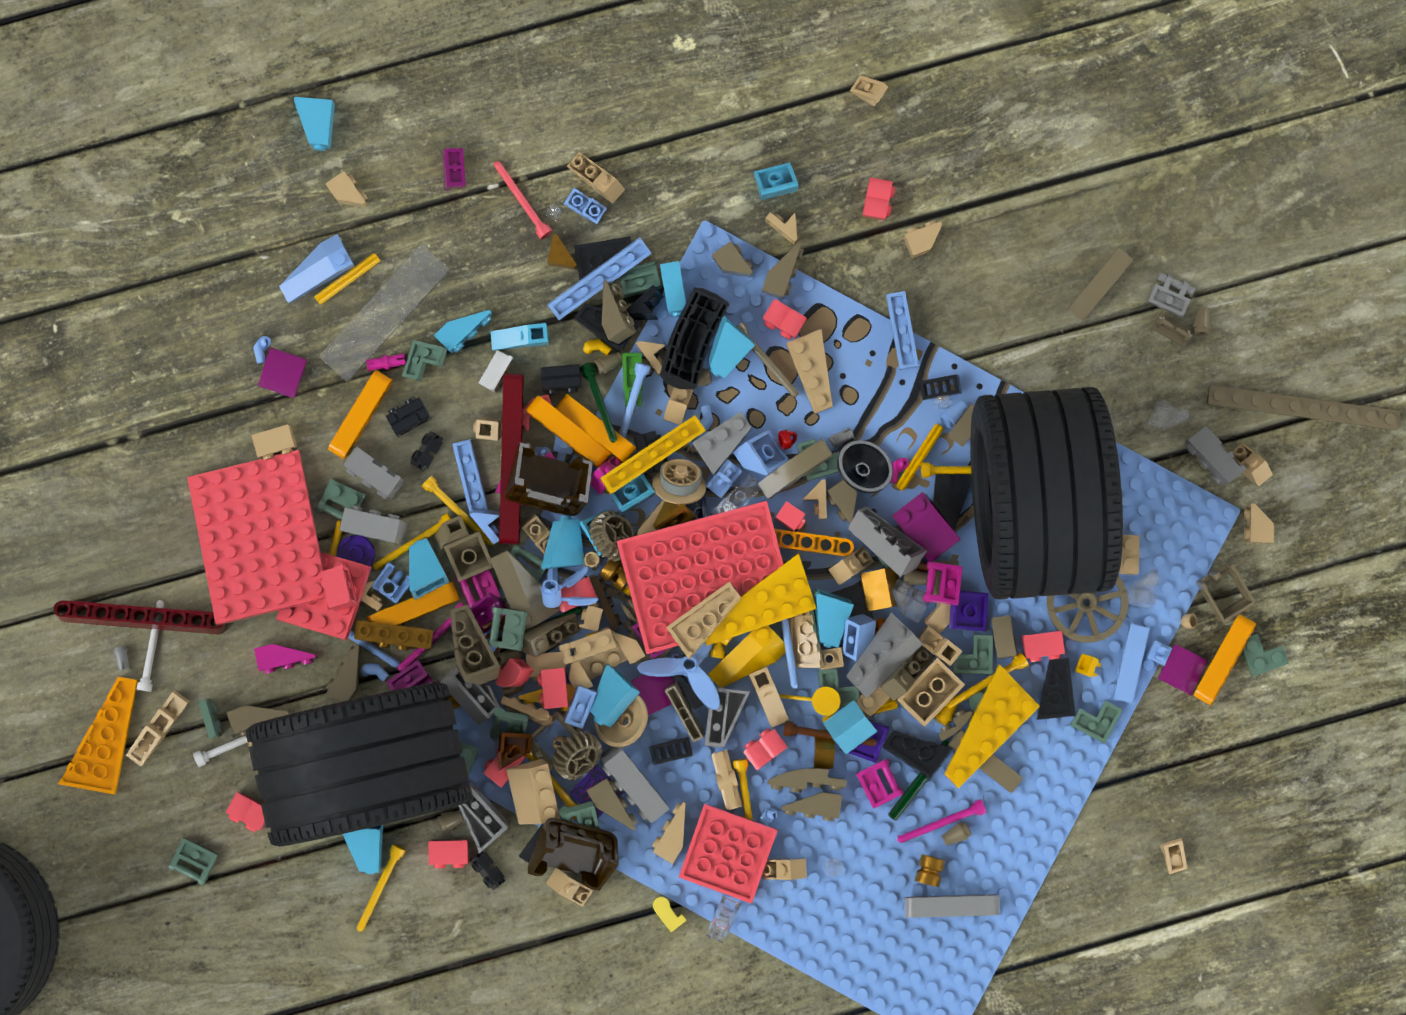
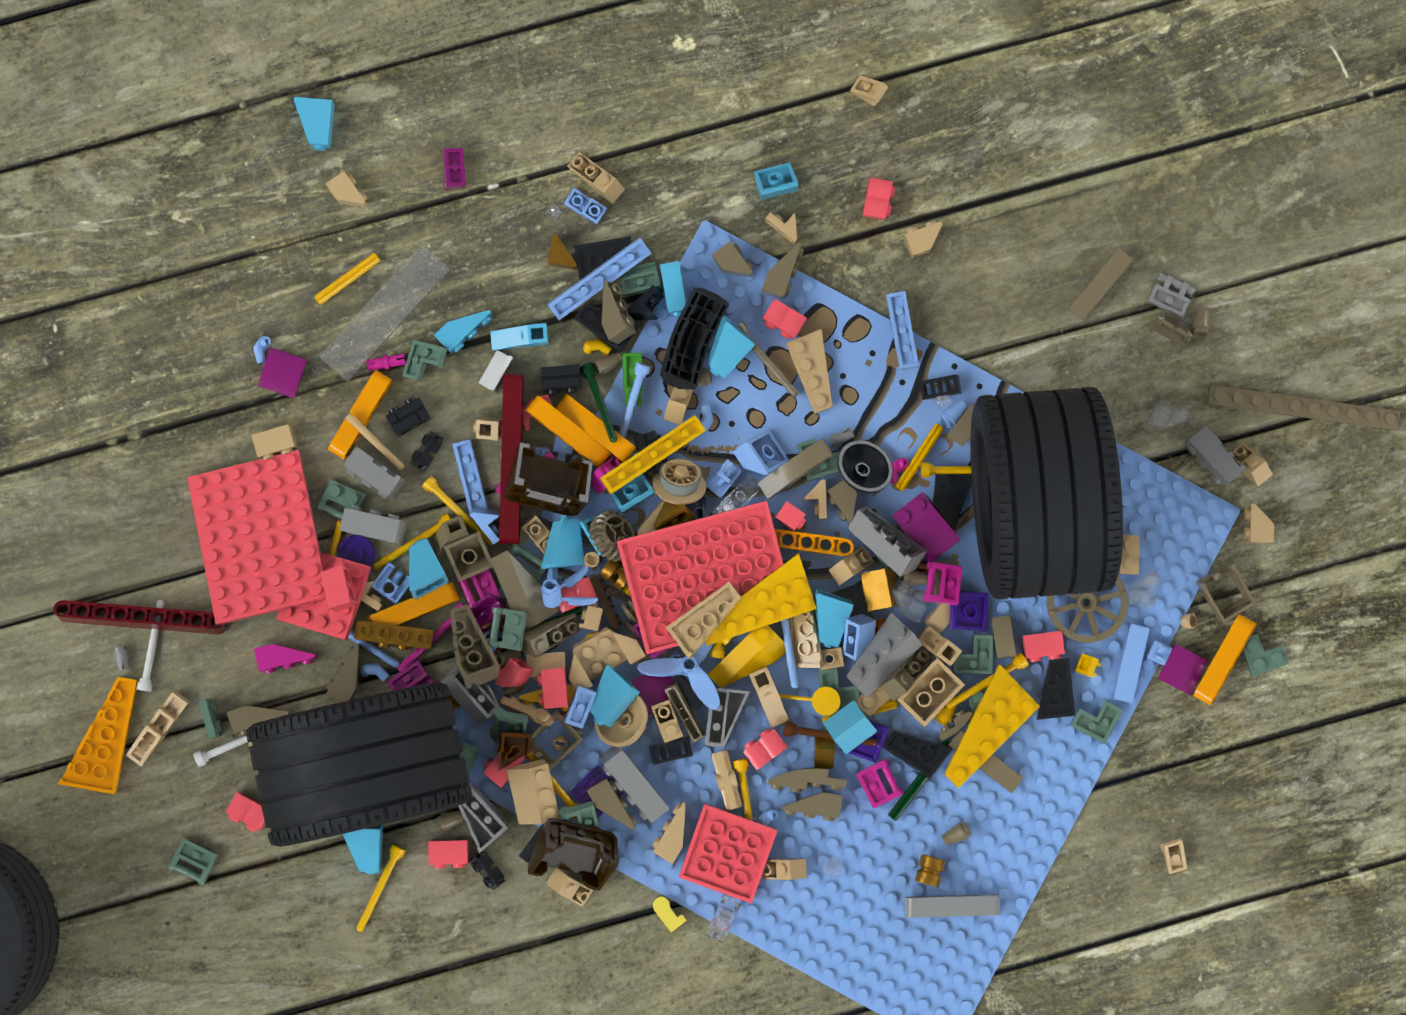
light blue wedge [279,234,355,303] -> none
coral piece [494,161,553,240] -> none
dark tan gear [552,731,603,780] -> none
tan plate [559,629,617,665] -> none
tan slope [636,341,666,376] -> none
light grey wedge [692,412,751,476] -> none
red tile [778,430,797,450] -> none
dark pink piece [897,799,987,843] -> none
none -> tan bar [345,413,405,471]
none -> tan slope [651,700,683,743]

